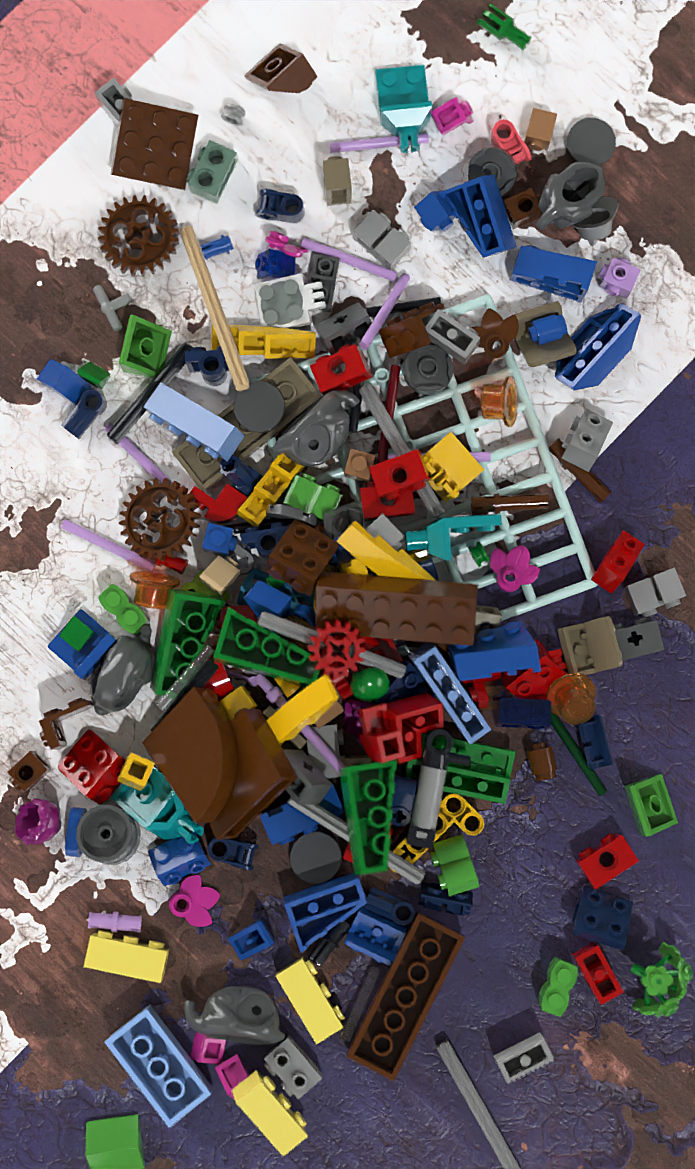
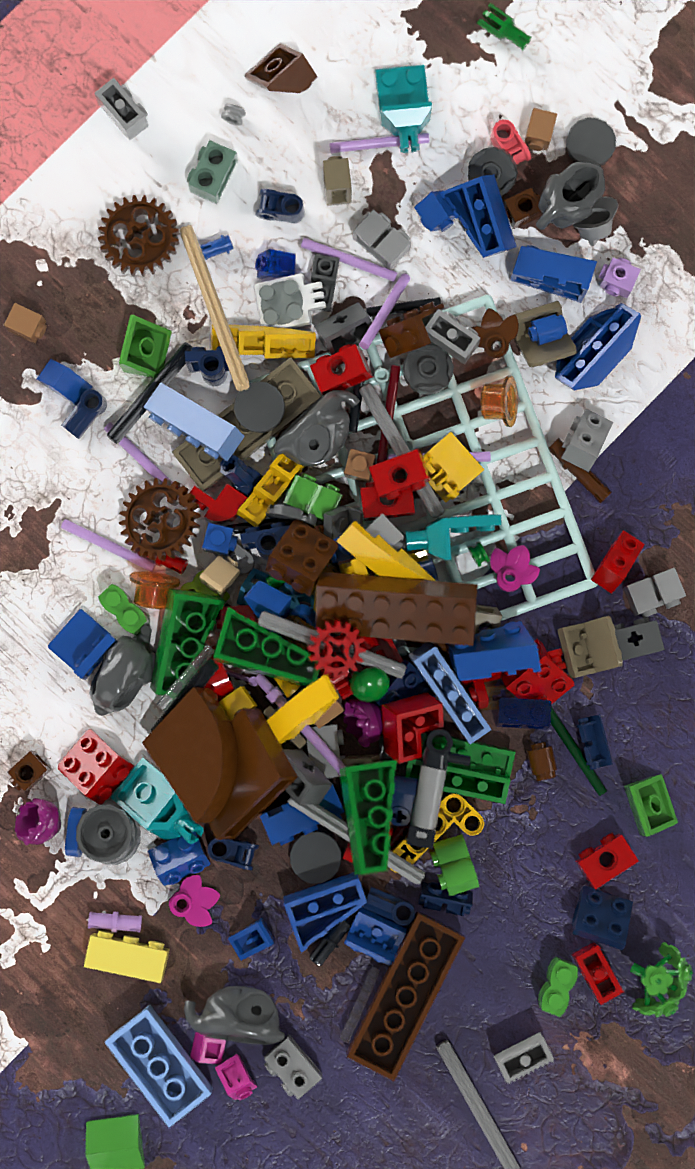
reddish brown bracket [39,697,94,750] -> none
green slope [59,616,95,652] -> none
green slope [77,362,111,390] -> none
light grey piece [93,285,132,331] -> none
reddish brown plate [110,98,199,190] -> none
yellow brick [117,753,155,791] -> none
light yellow brick [232,1070,308,1156] -> none
dark pink plate [265,231,309,258] -> none
light yellow brick [276,956,345,1044] -> none
red brick [358,703,405,763] -> none
dark pink bracket [431,97,474,135] -> none
reddish brown pin [471,493,549,514] -> none
clear orange piece [546,673,596,725] -> none
none -> medium nougat brick [4,303,47,344]

